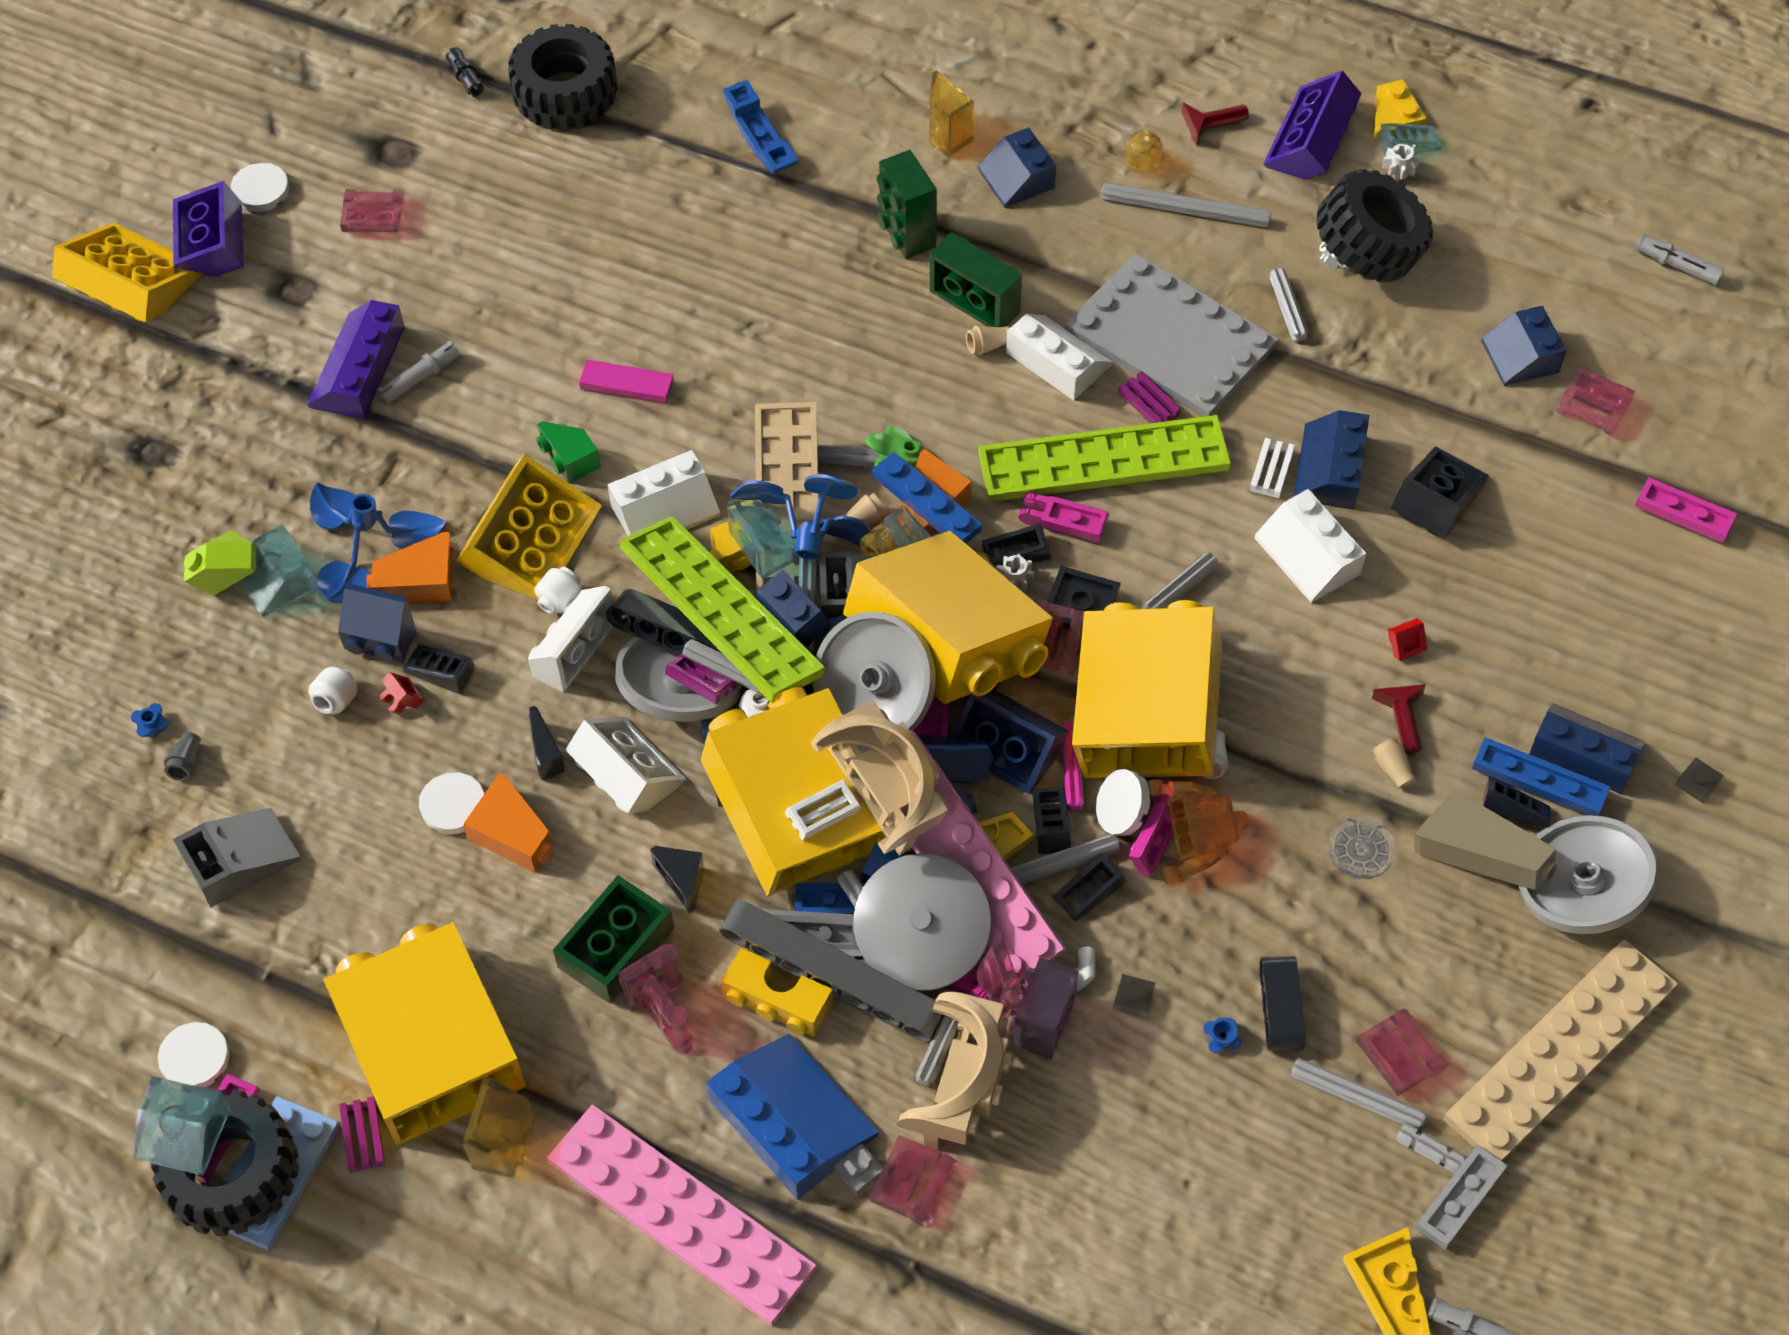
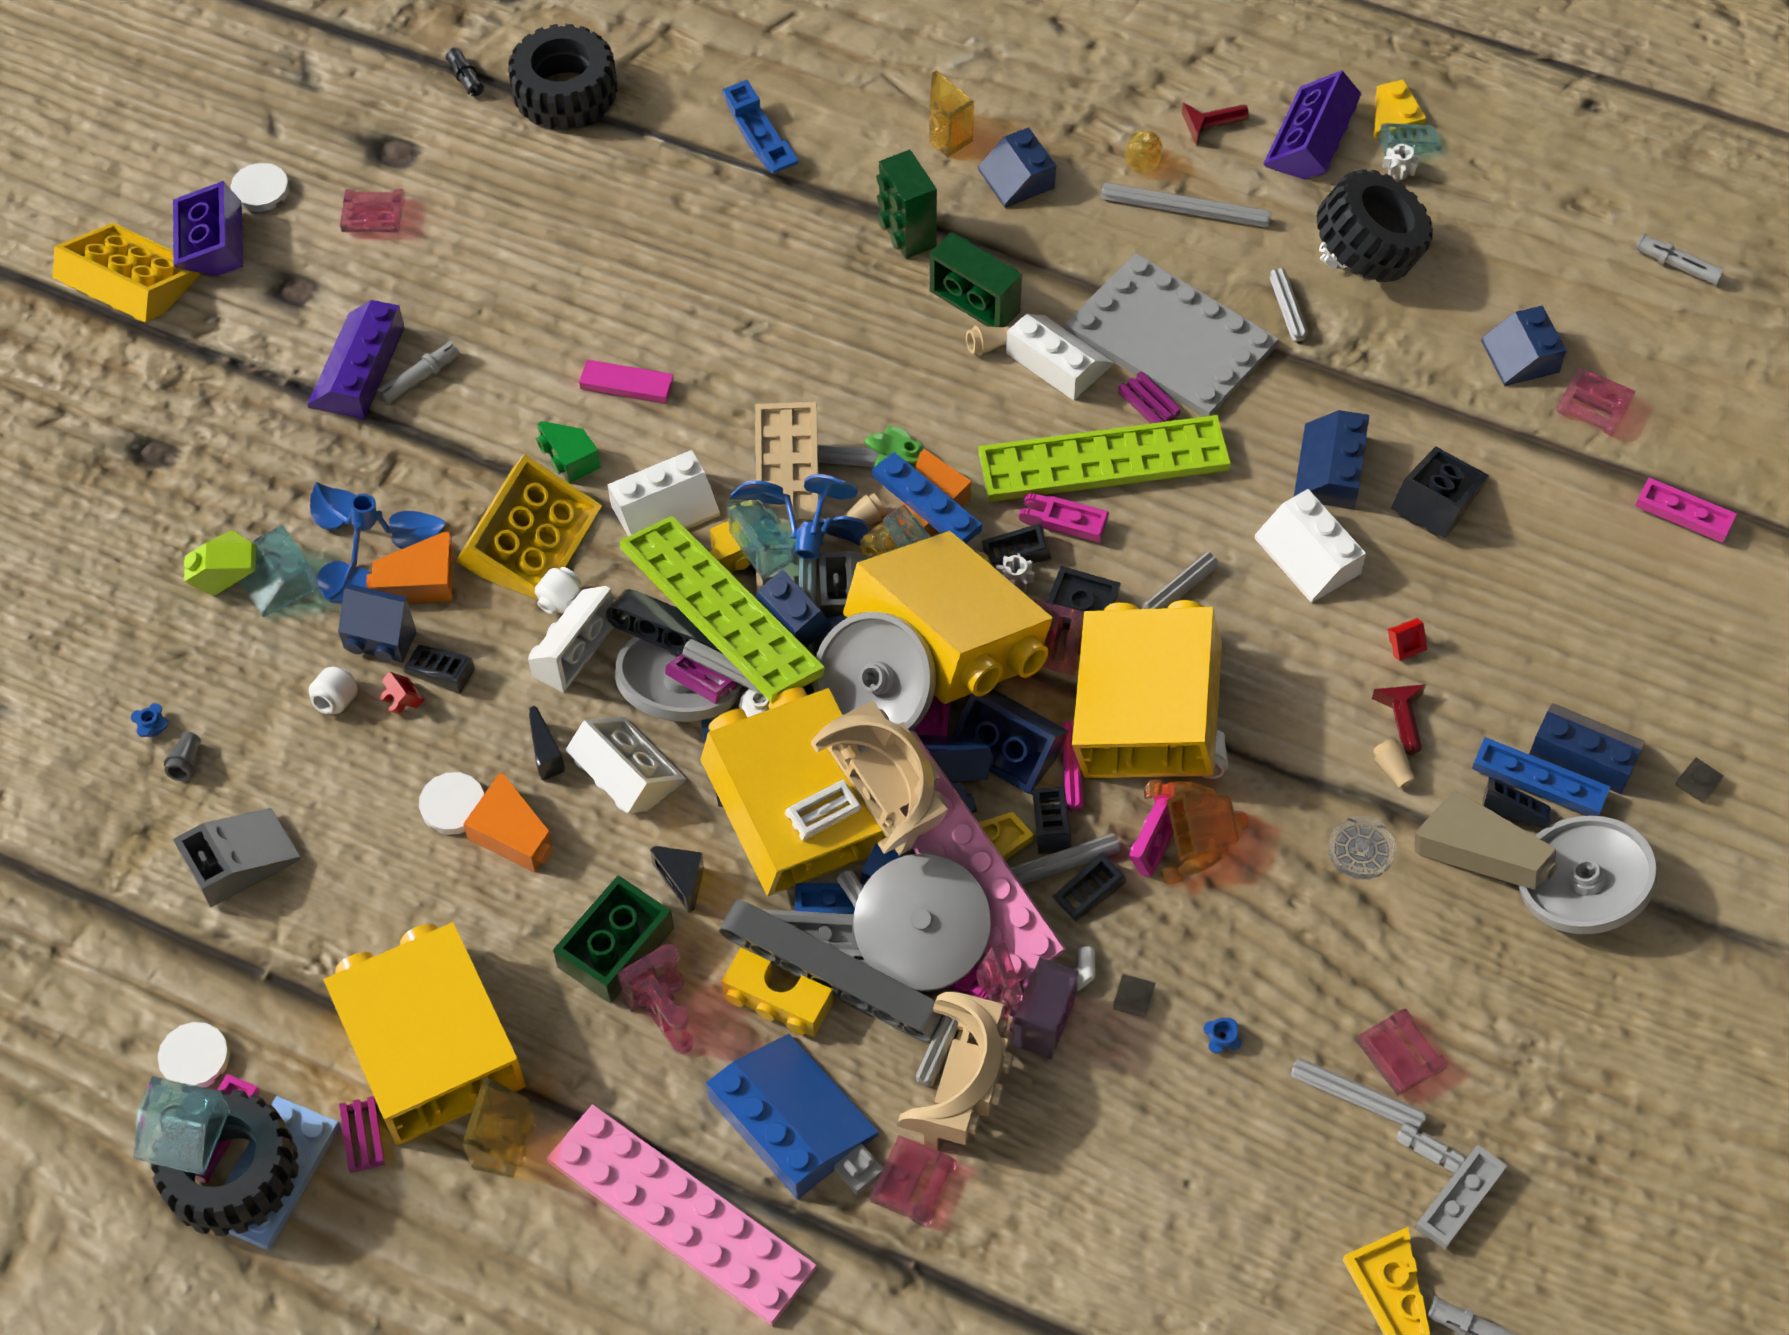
white tile [1096,769,1150,836] -> none
white tile [1249,438,1295,499] -> none
black beam [1259,956,1305,1051] -> none
tan plate [1442,939,1678,1162] -> none

